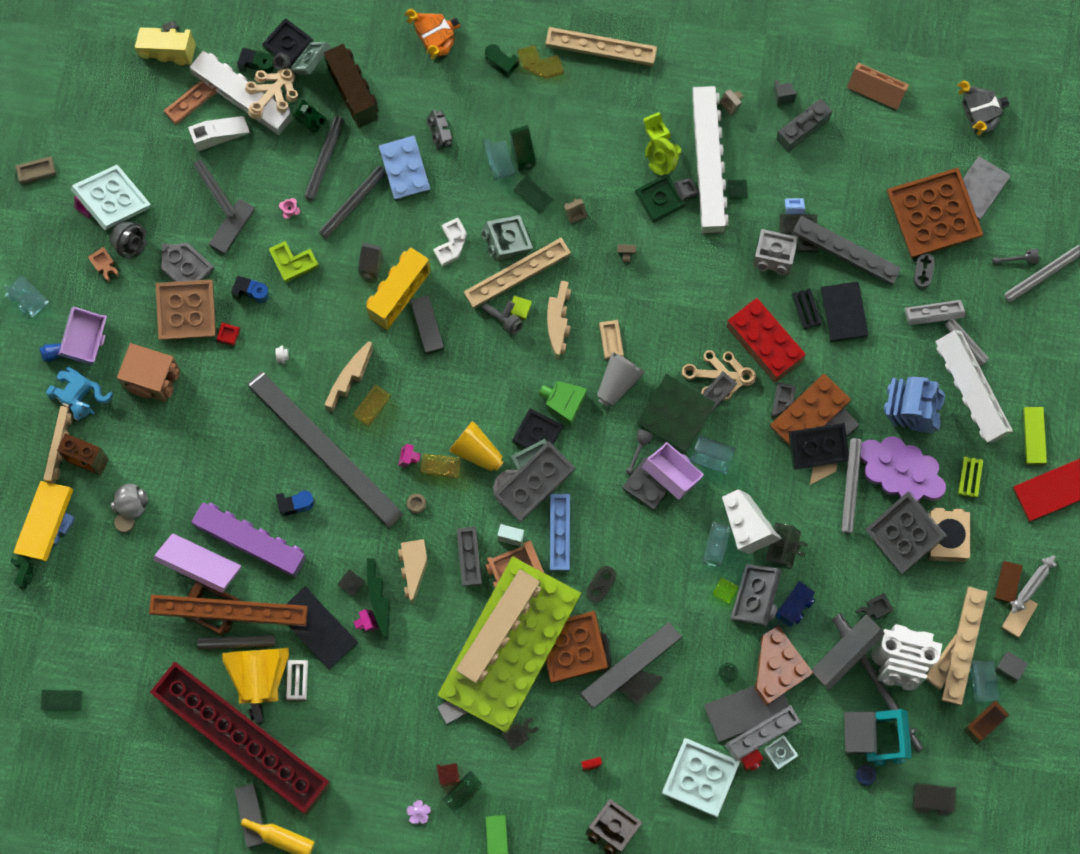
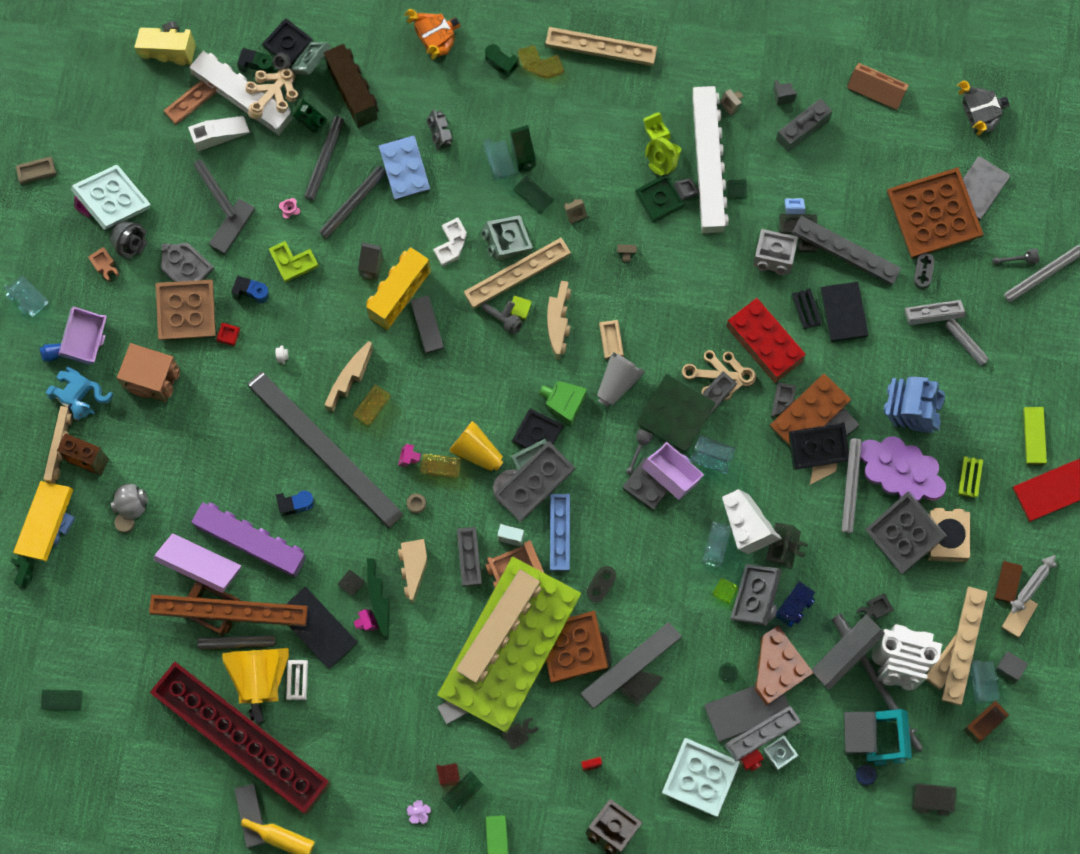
white brick [935,330,1013,442] -> none

